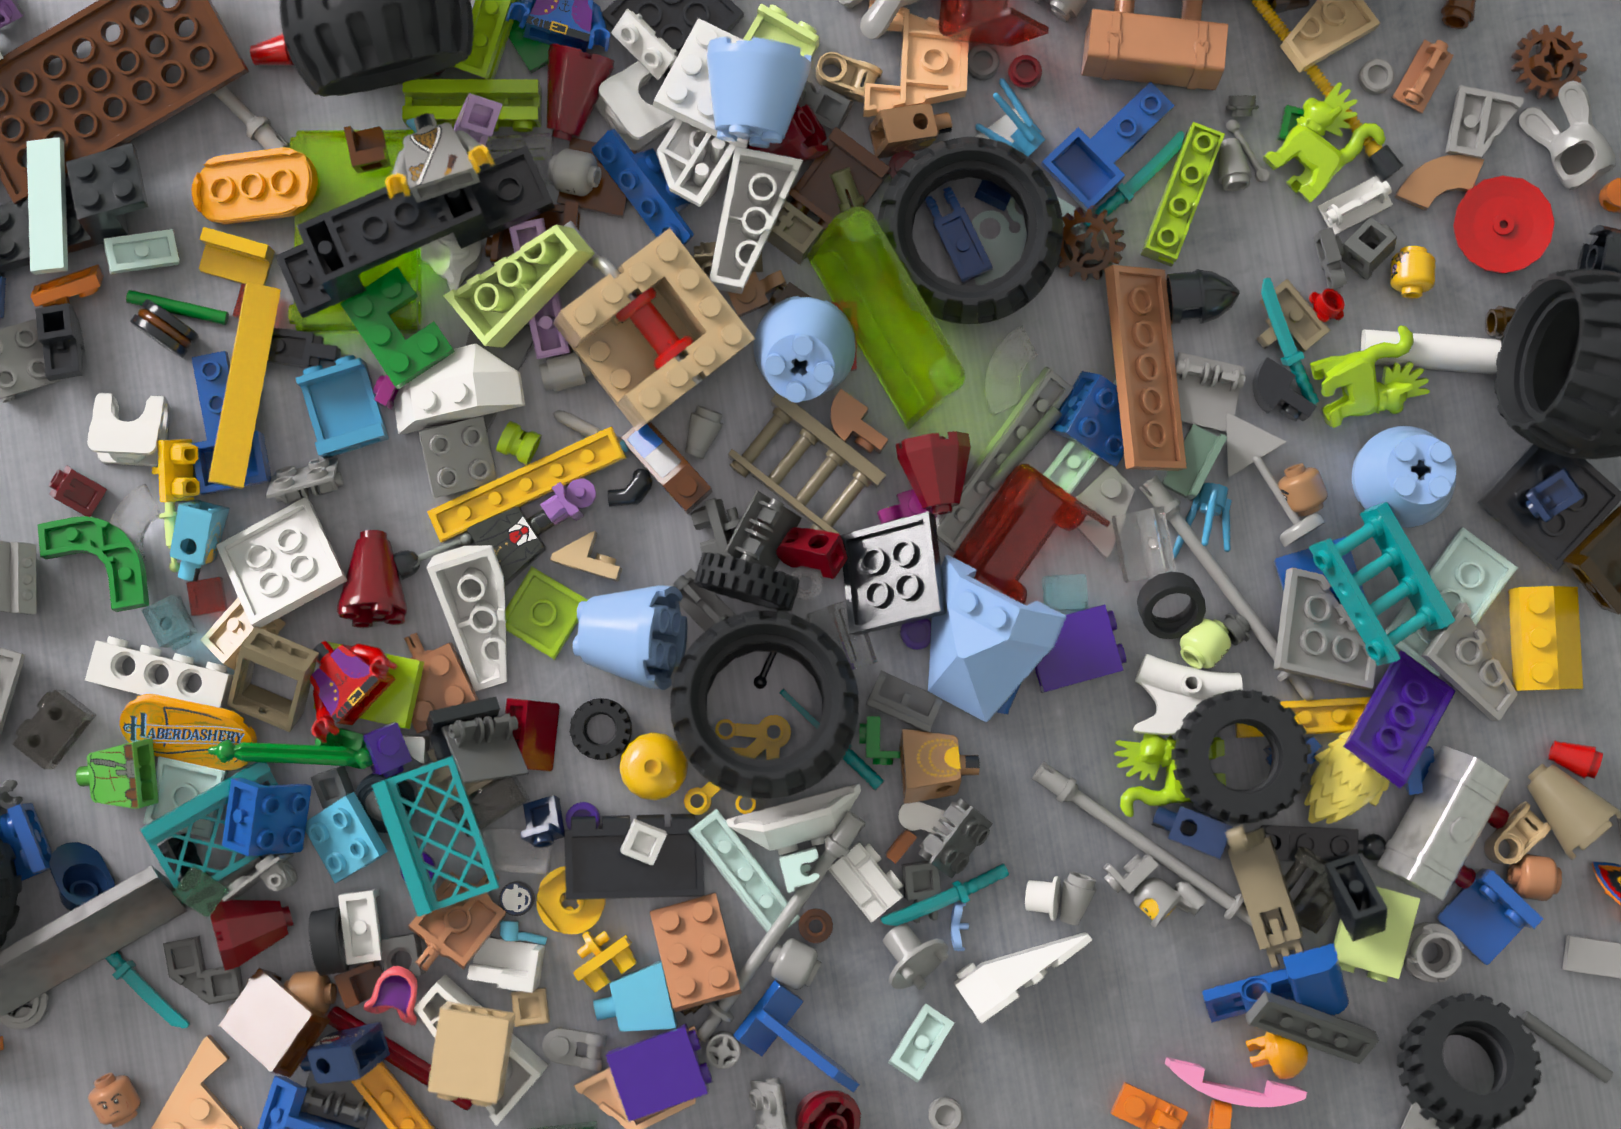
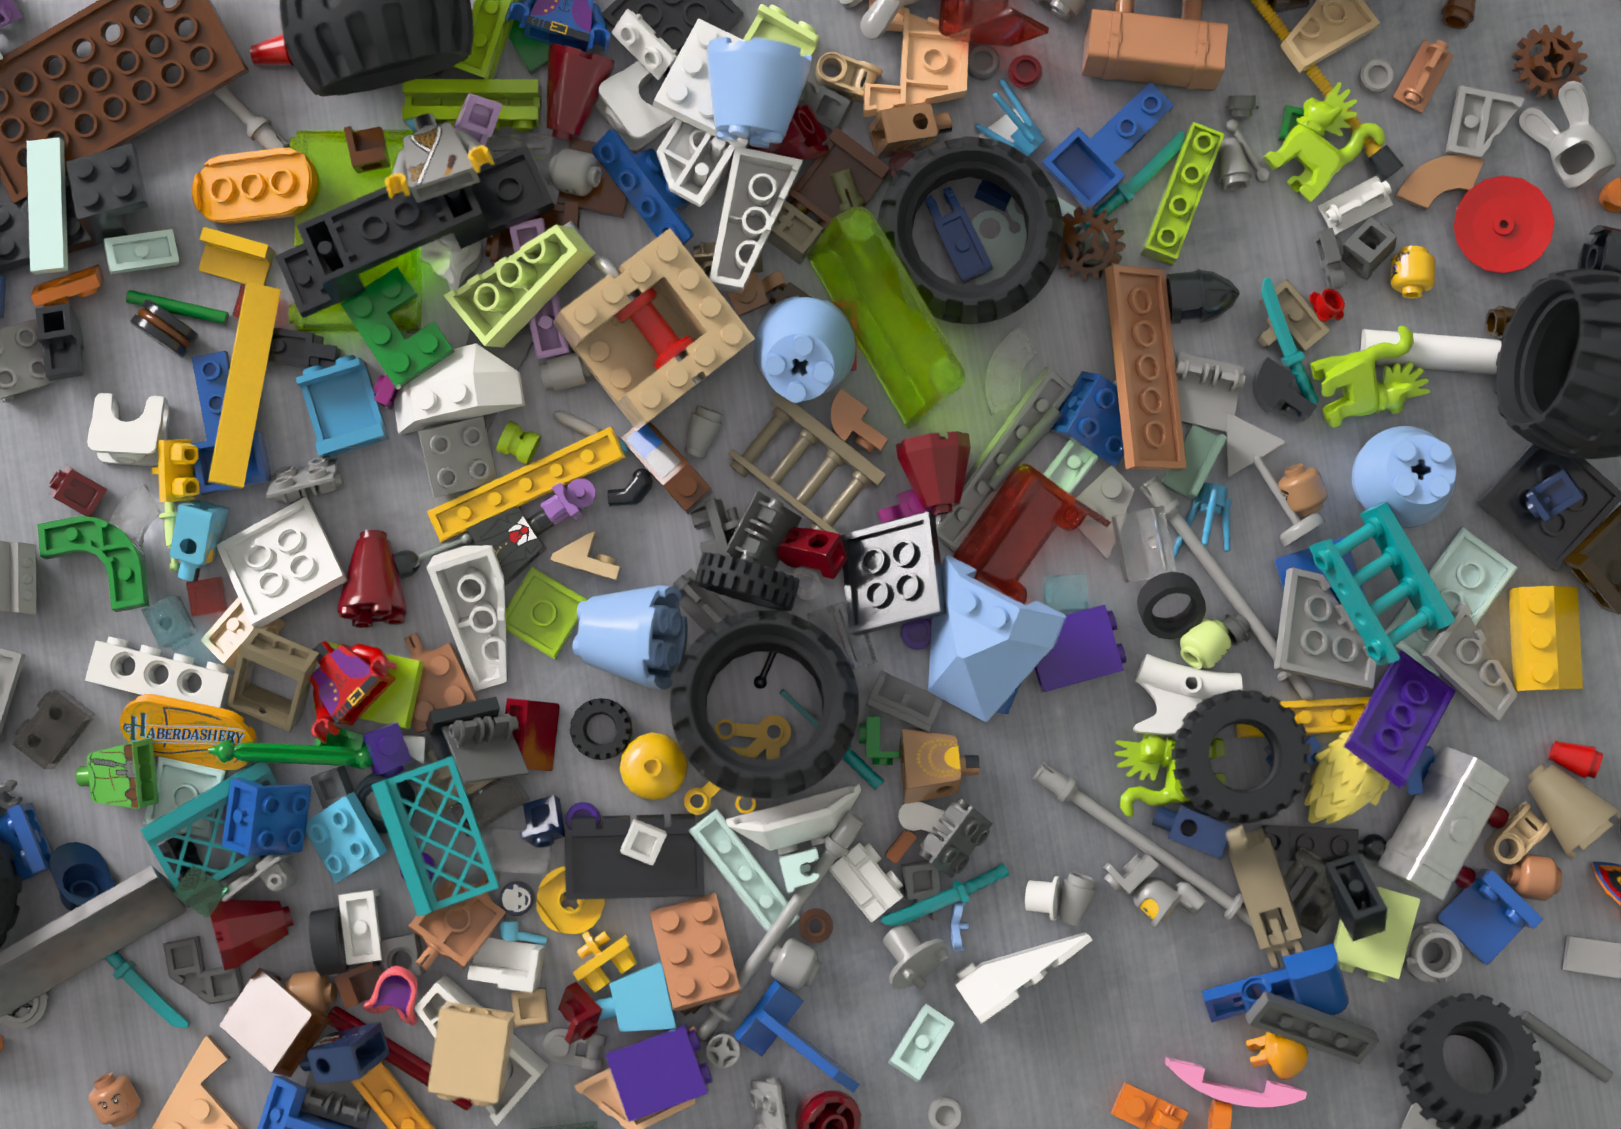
none -> dark red bracket [558,982,602,1045]

